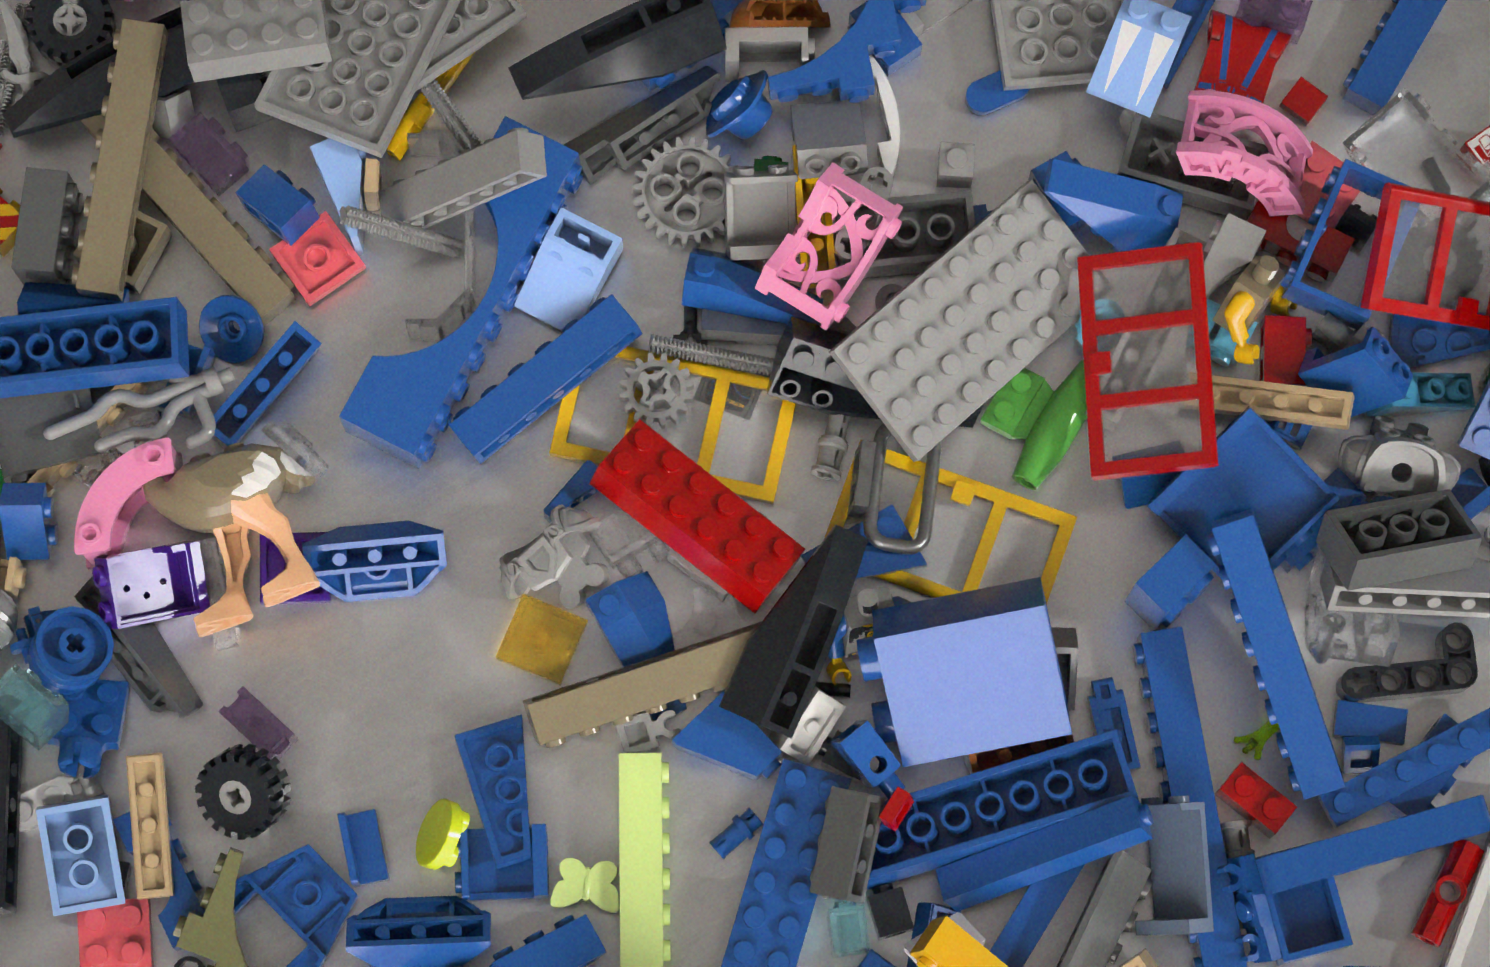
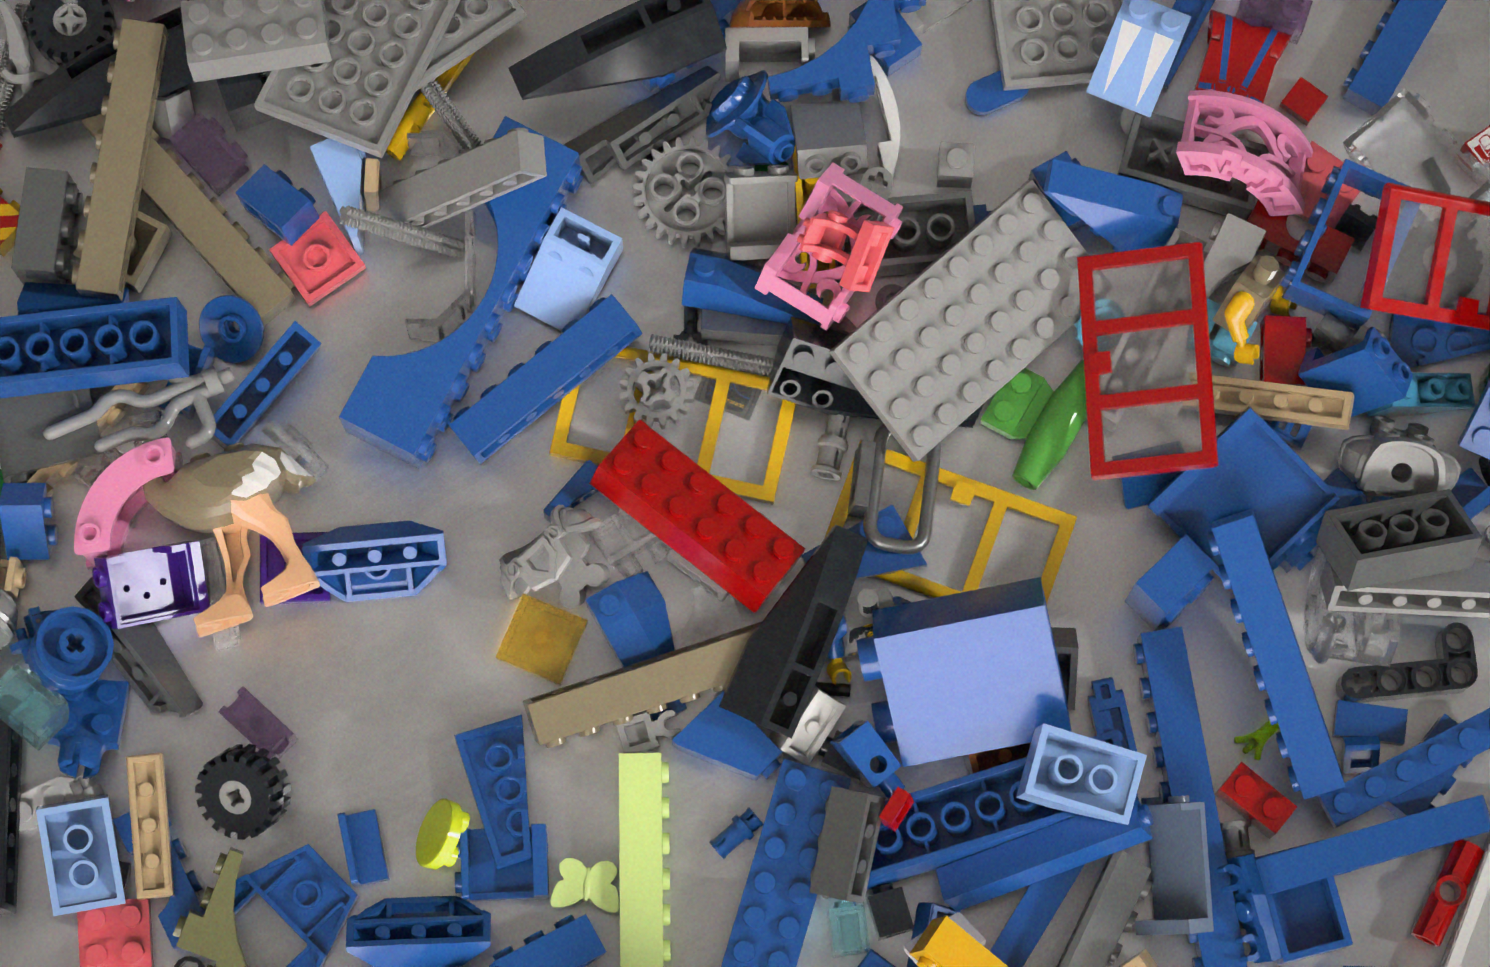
none -> blue brick [735,99,795,165]
none -> coral tile [797,210,895,292]
none -> light blue slope [1016,723,1147,825]

